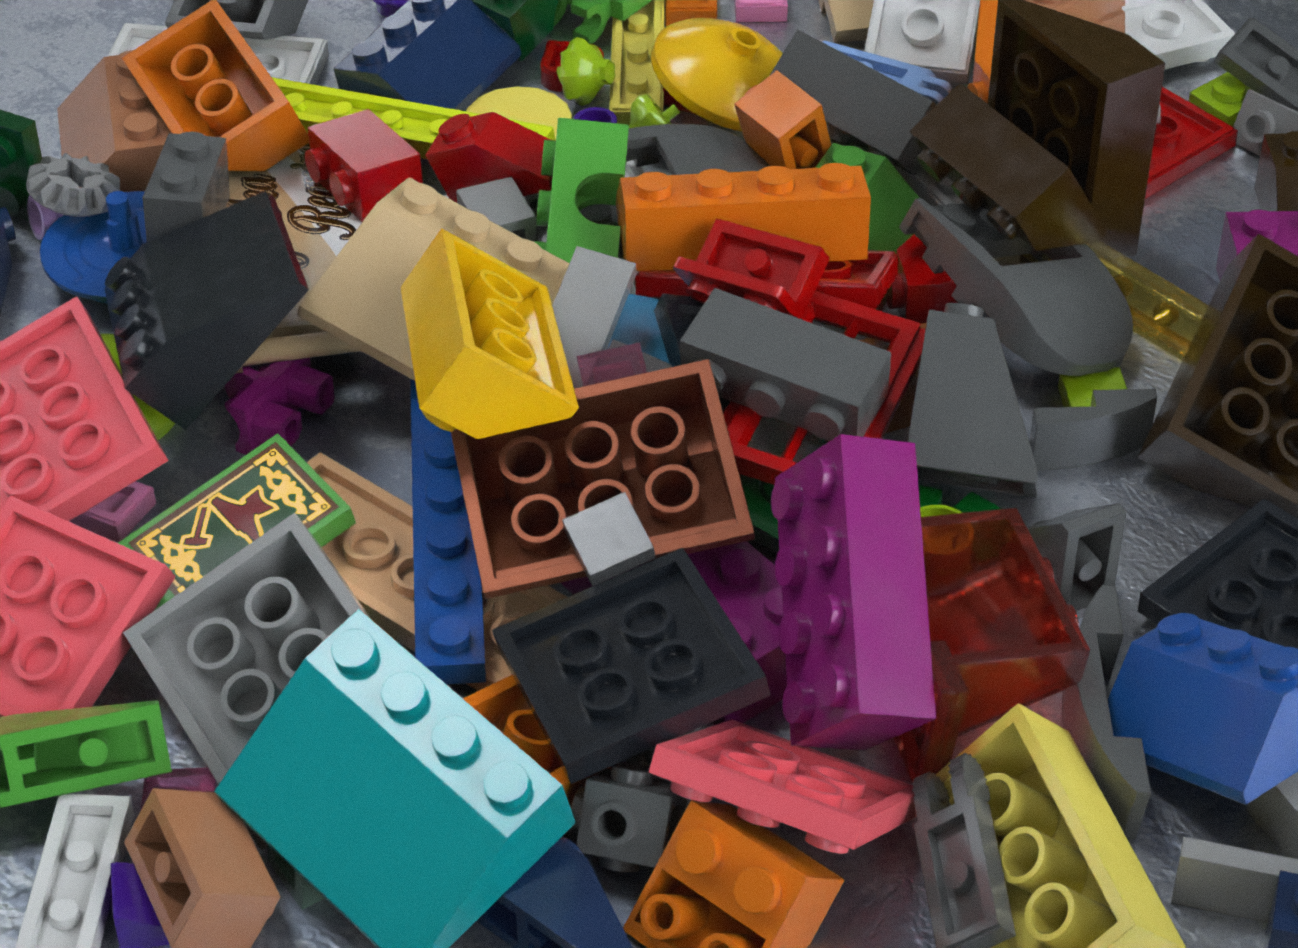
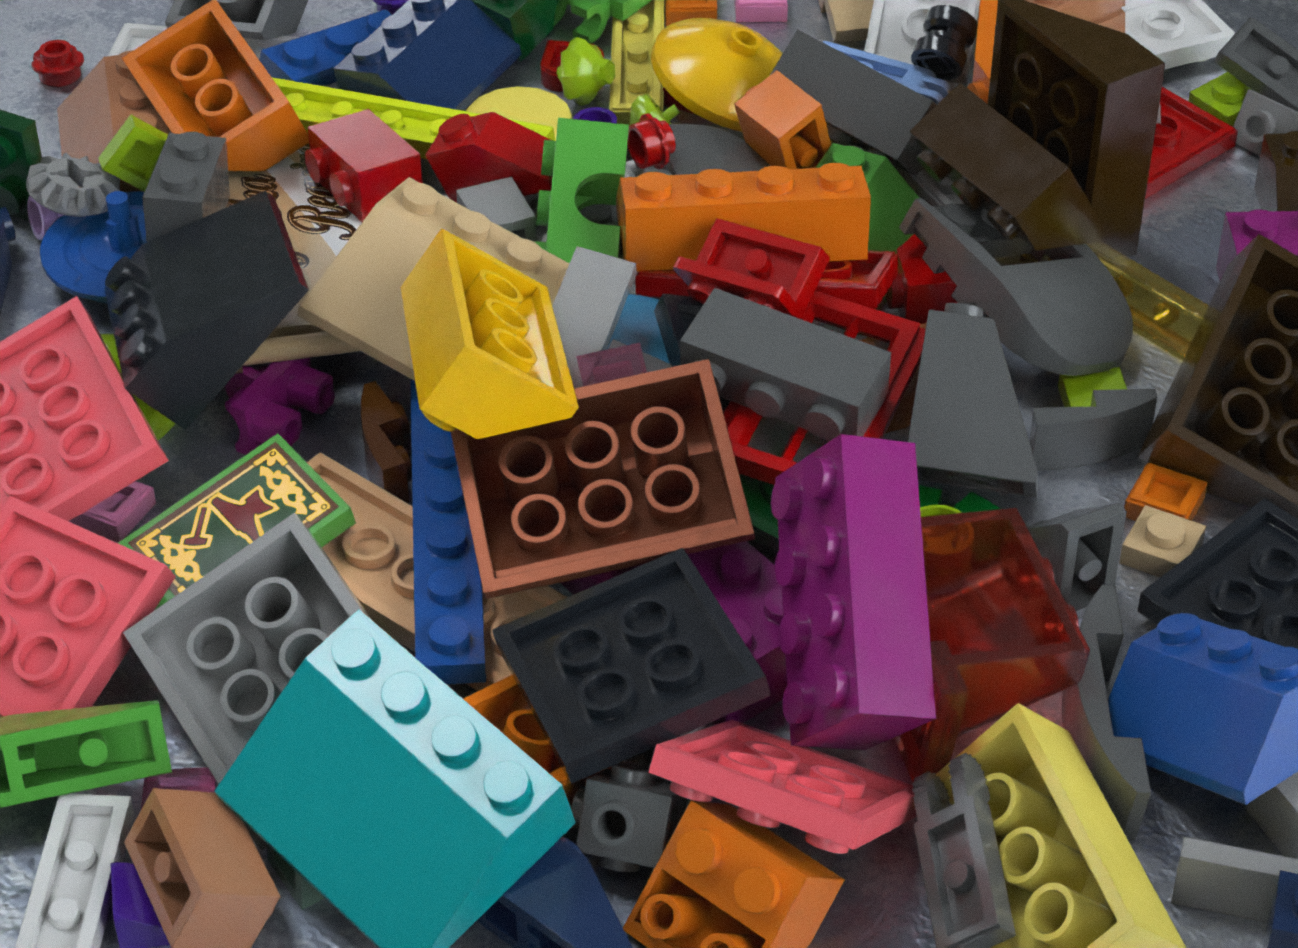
tile [562,492,655,586] -> none
none -> red plate [31,39,84,87]
none -> lime plate [98,115,168,192]
none -> blue plate [259,9,392,86]
none -> reddish brown slope [361,381,412,504]
none -> red plate [627,113,676,169]
none -> black wheel [911,5,978,80]
none -> tan plate [1119,505,1206,577]
none -> orange tile [1124,462,1208,521]

